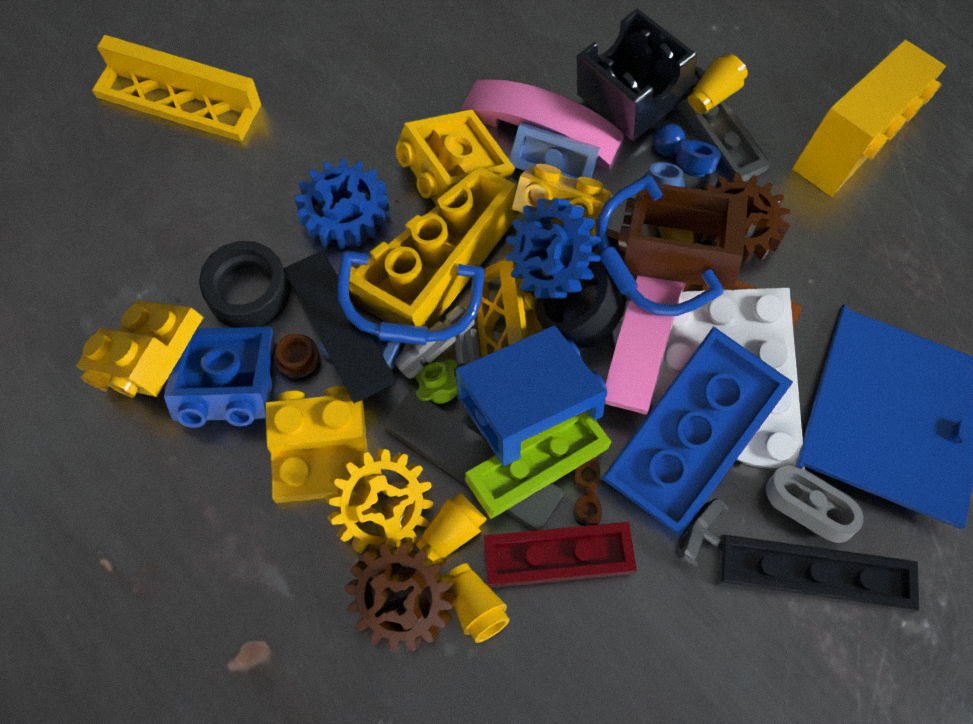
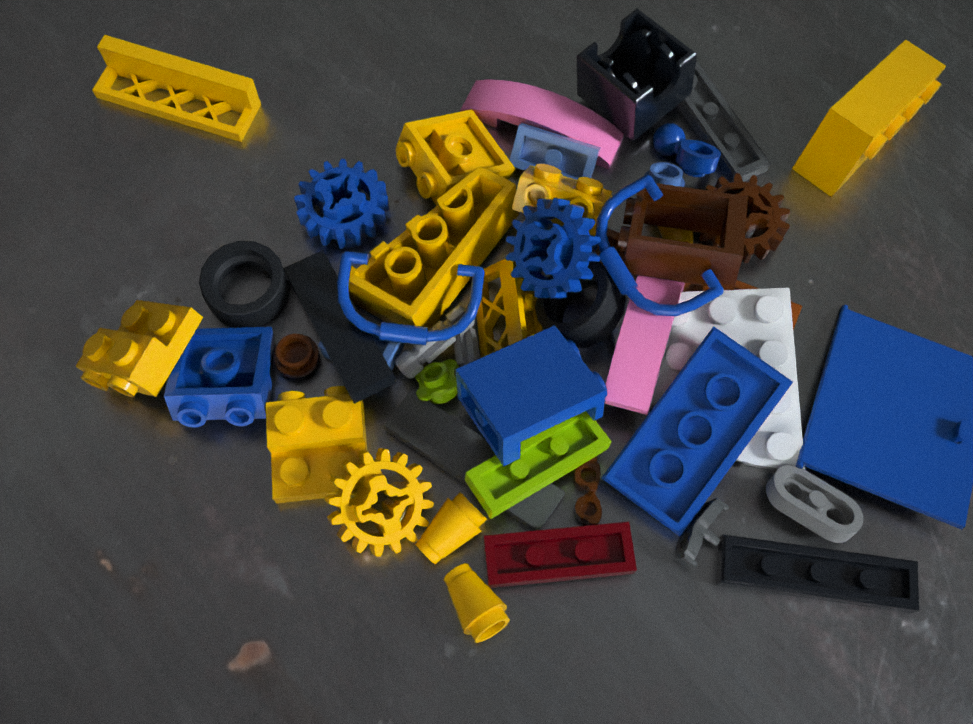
reddish brown gear [345,537,457,652] -> none
yellow cone [688,53,748,114] -> none

